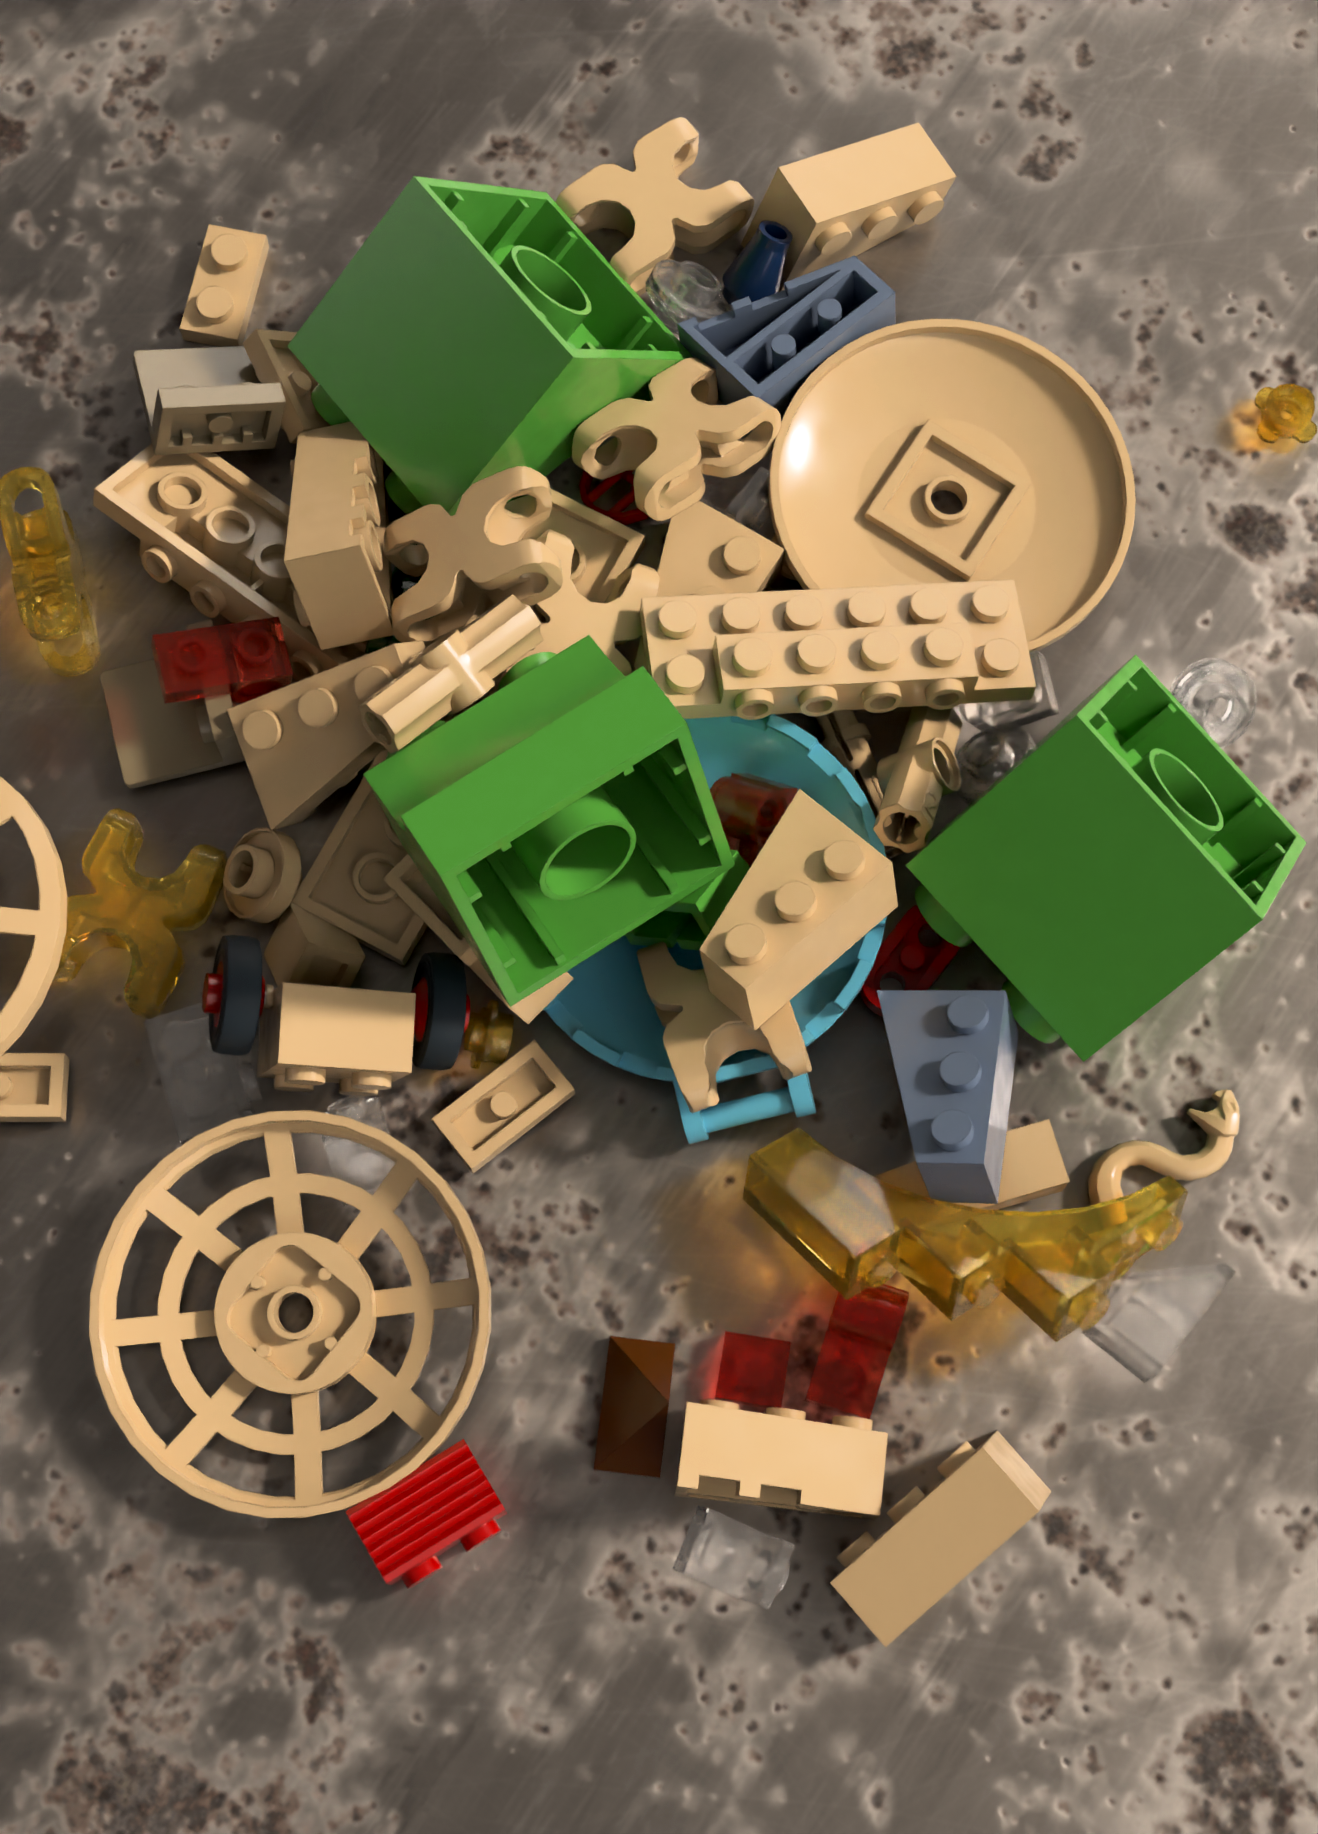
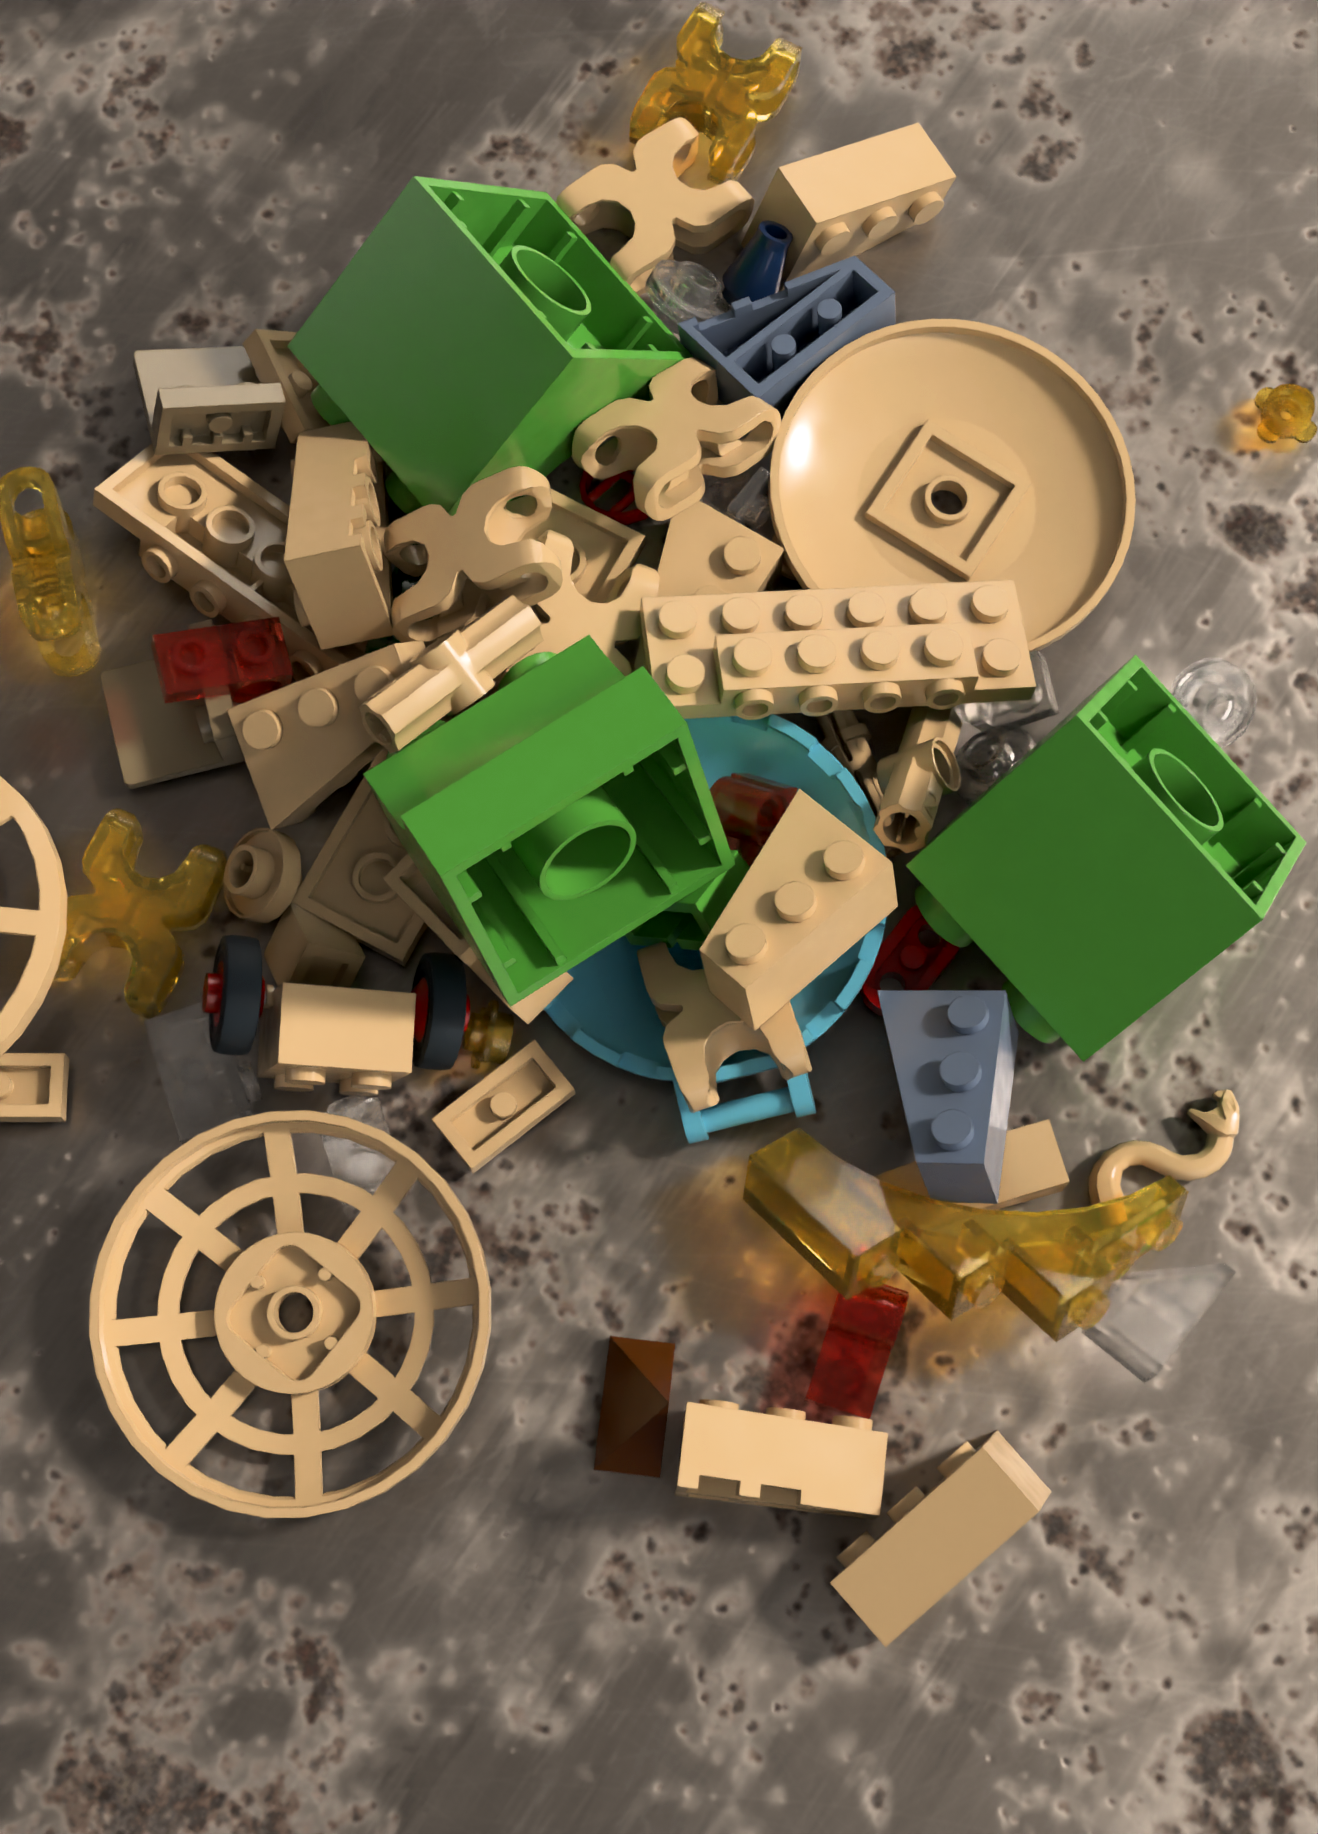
tan plate [179,224,269,347] -> none
red brick [345,1439,507,1589] -> none
clear bracket [672,1505,794,1609] -> none
clear red plate [714,1331,791,1408] -> none
none -> clear yellow piece [629,2,802,185]

